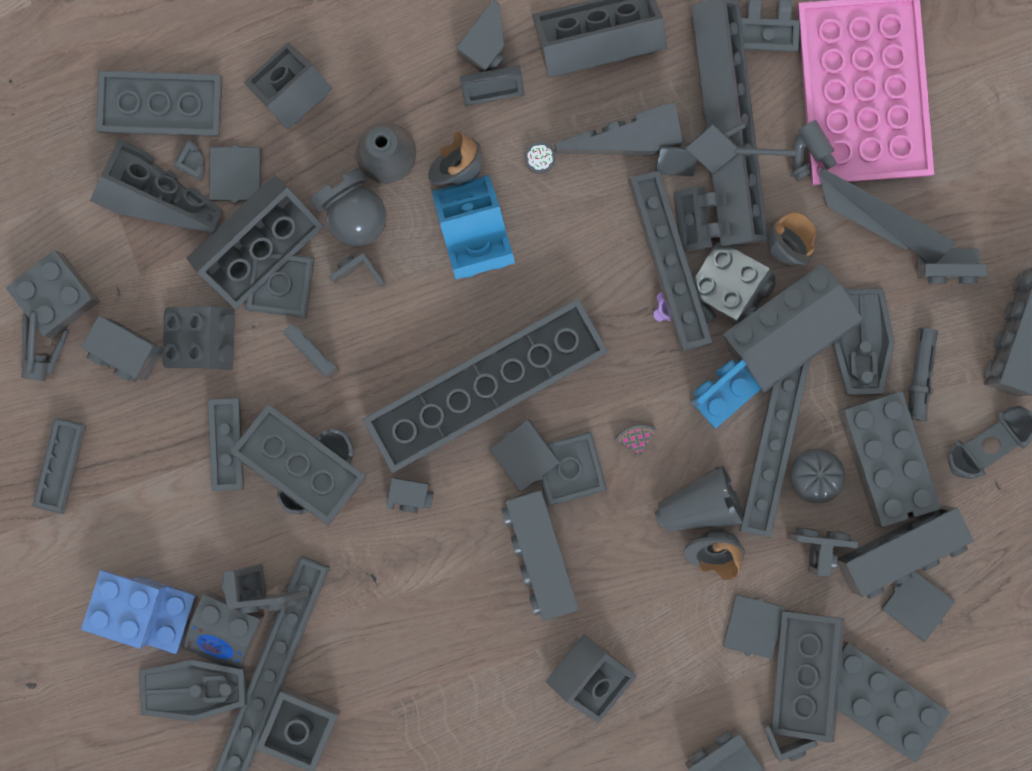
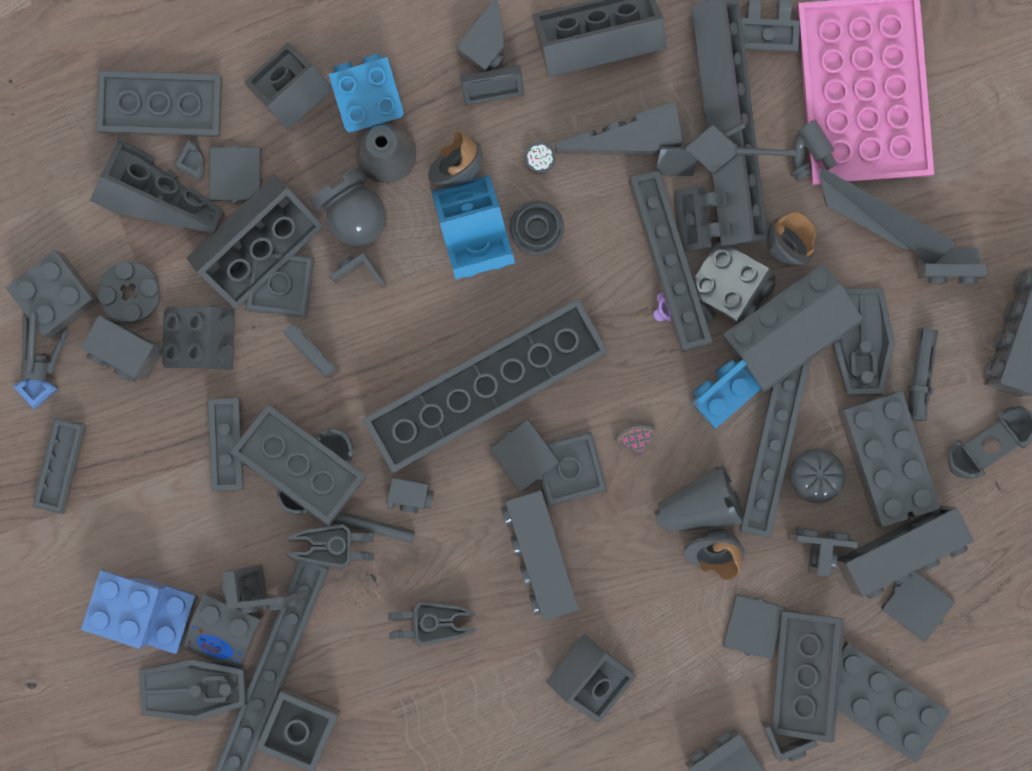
none -> medium blue tile [13,379,58,409]
none -> dark grey plate [97,261,161,323]
none -> dark grey hinge [287,524,374,570]
none -> dark azure bracket [328,53,404,132]
none -> dark grey bar [332,512,415,543]
none -> dark grey hinge [388,602,476,647]
none -> dark grey piece [510,201,564,255]

